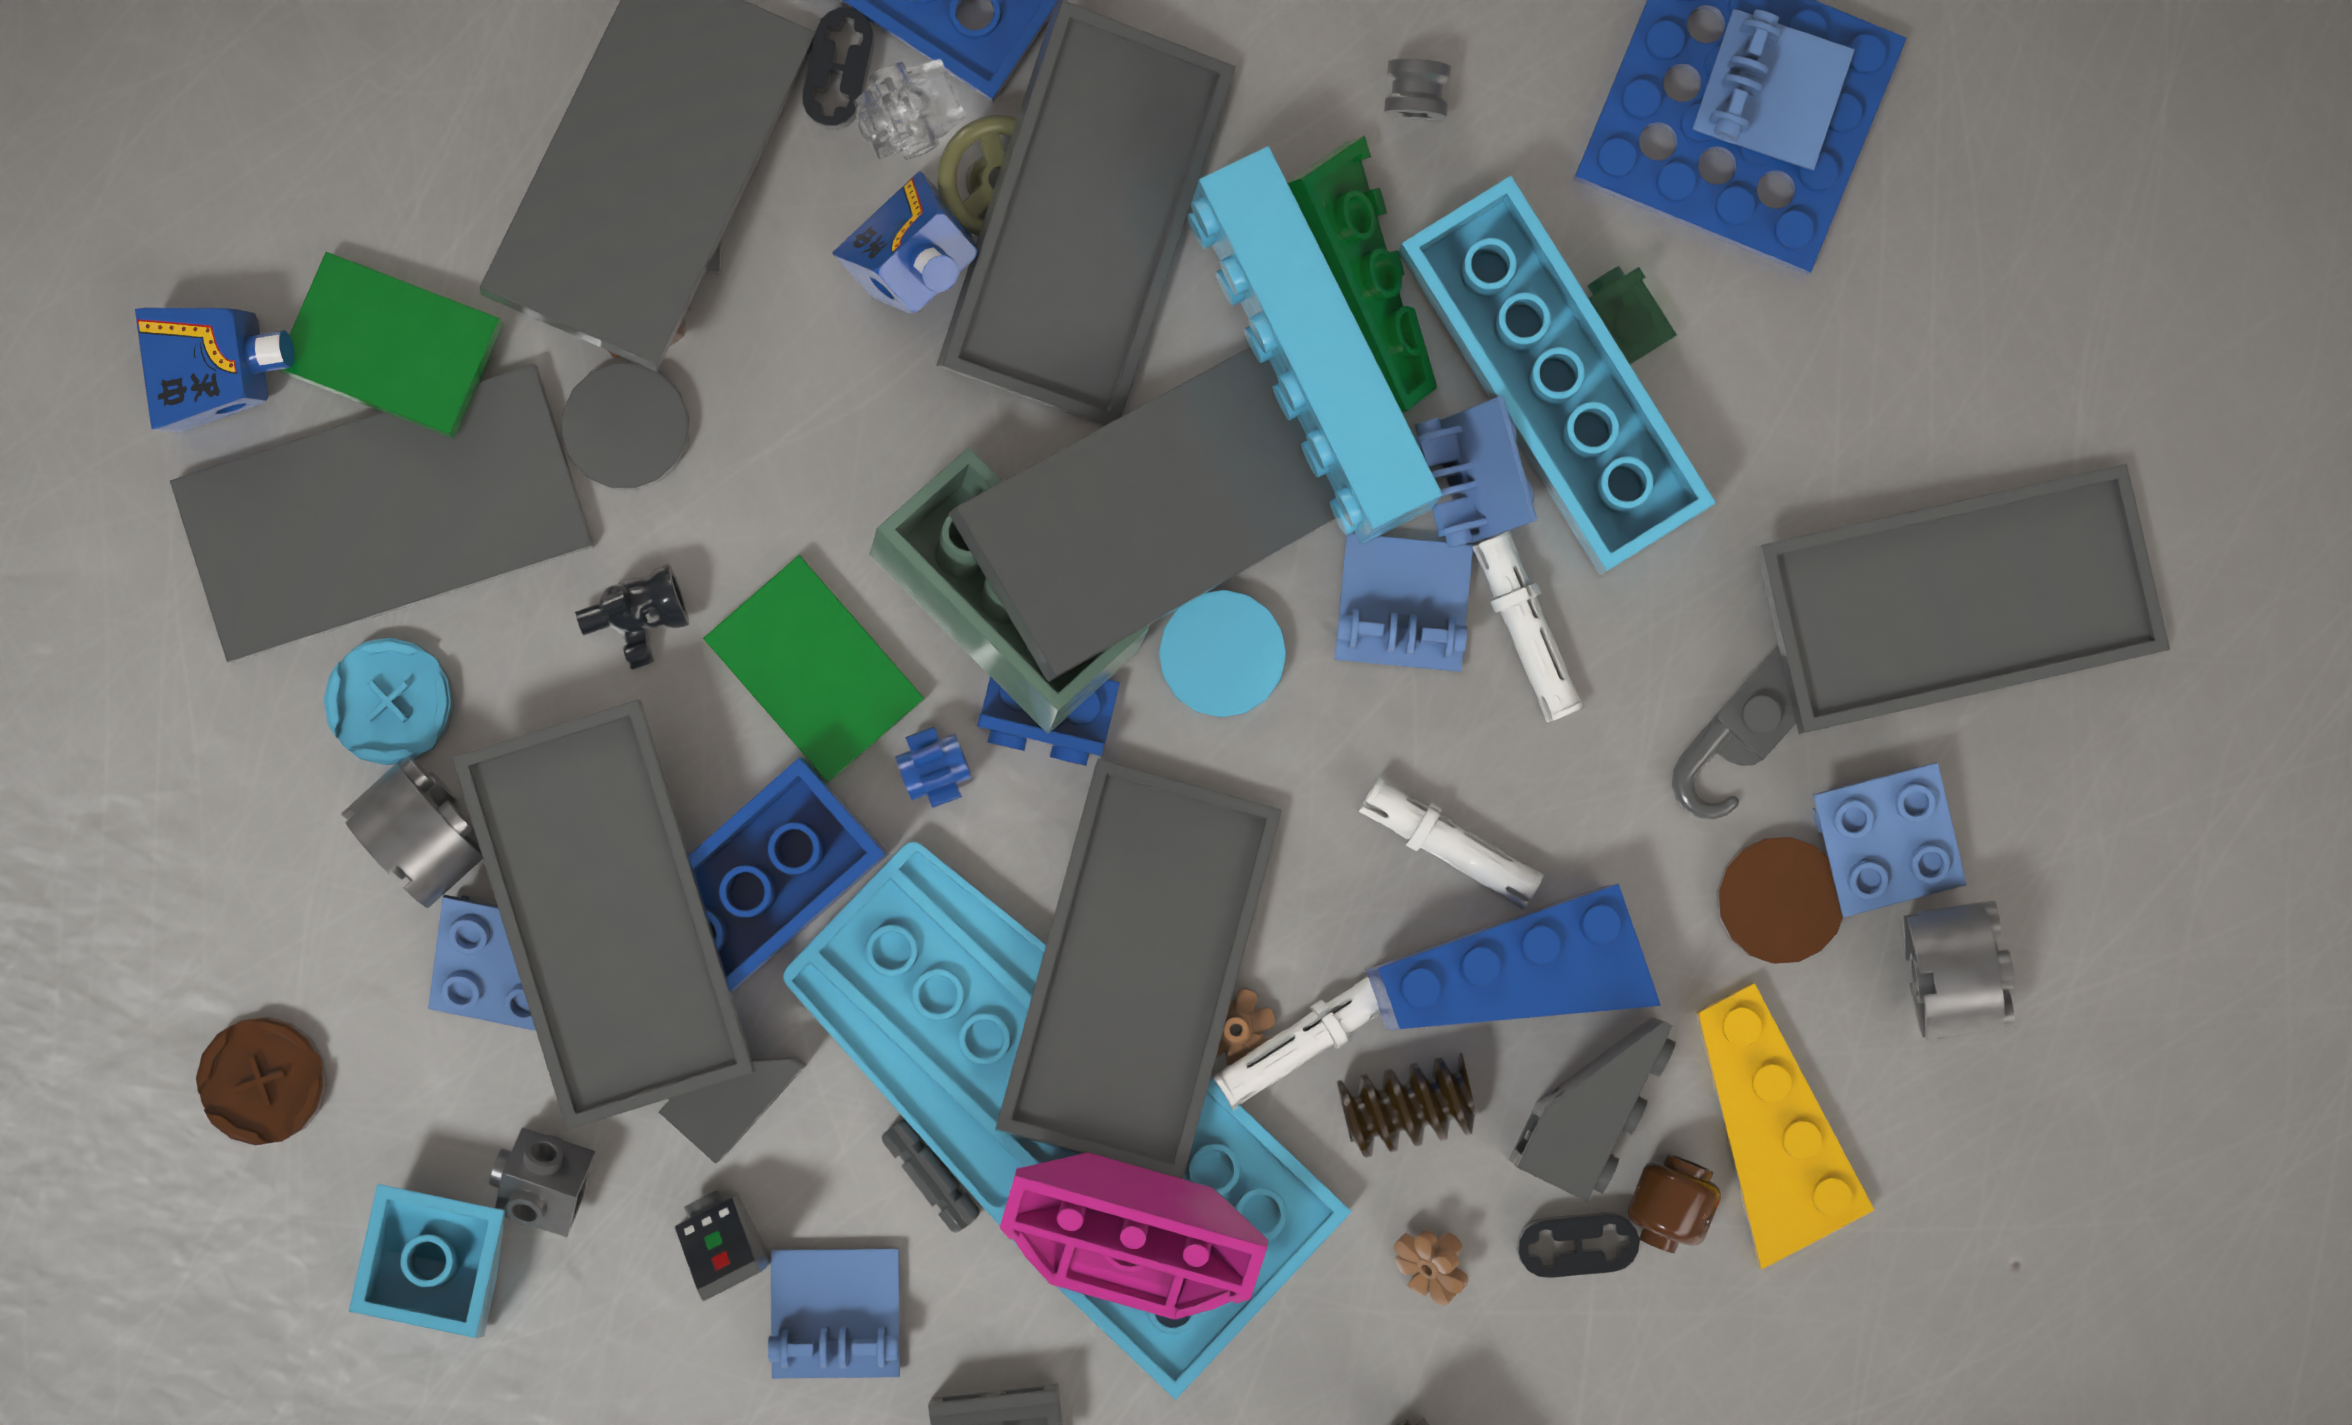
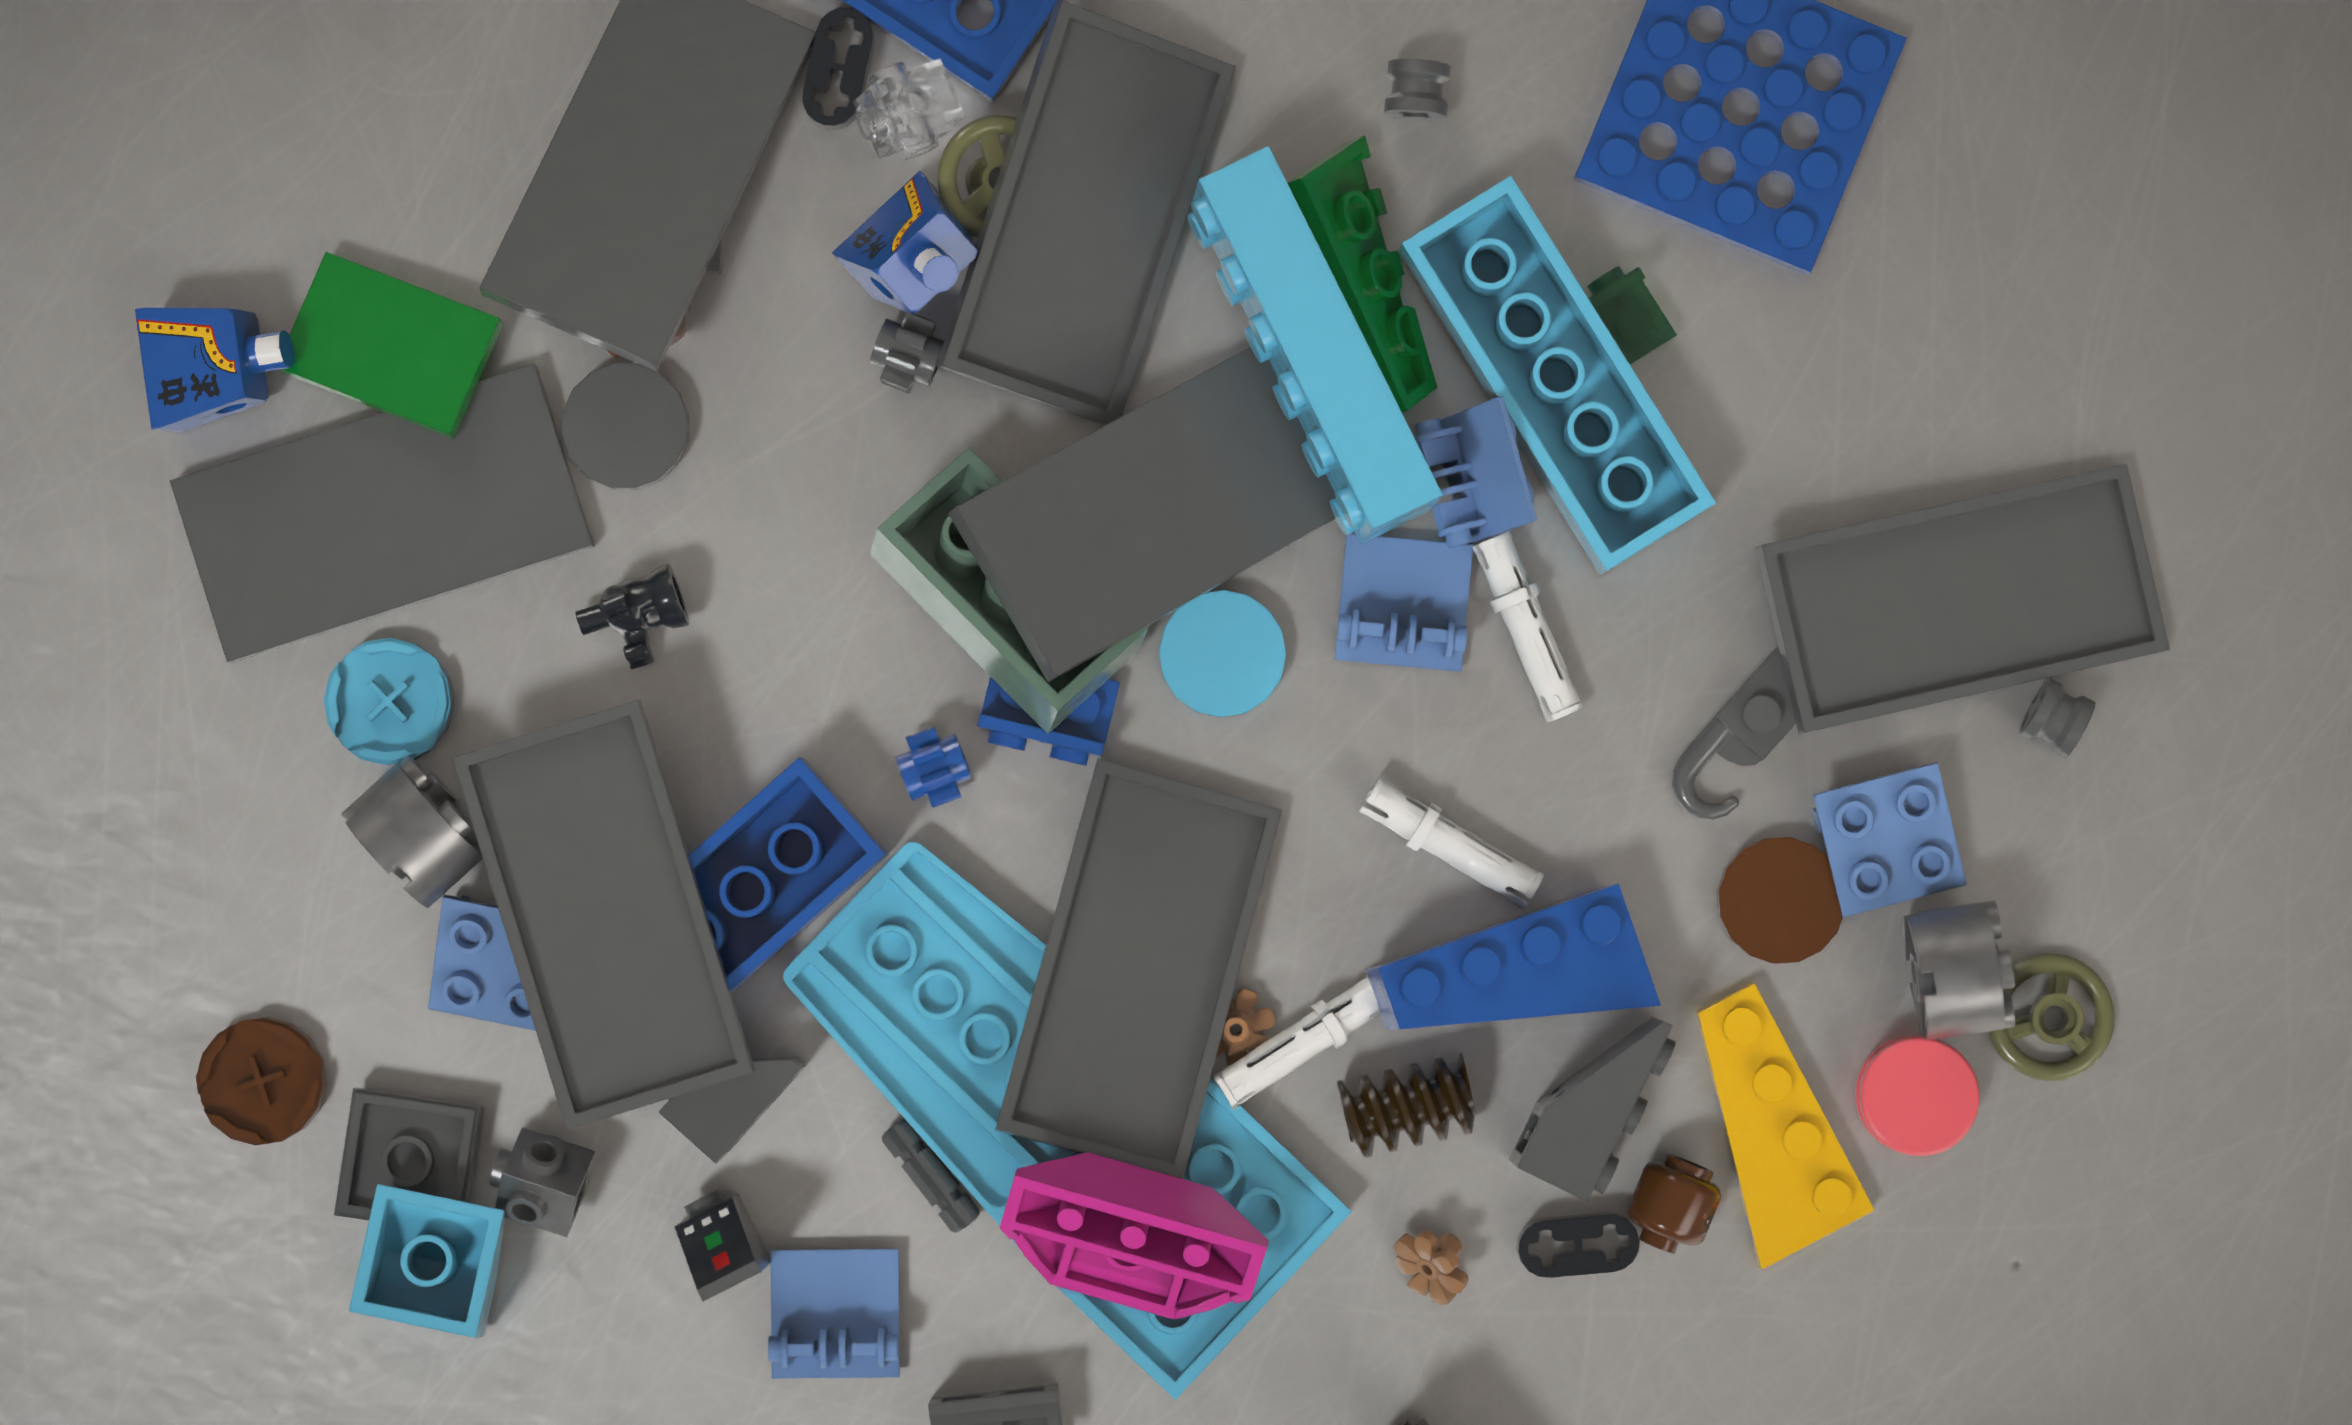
green tile [703,555,925,783] -> none
medium blue hinge [1692,8,1855,171] -> none
none -> dark grey plate [334,1087,483,1220]
none -> dark grey gear [870,312,944,394]
none -> coral head [1854,1036,1979,1156]
none -> olive piece [1989,954,2115,1081]
none -> dark grey wheel [2019,678,2096,758]

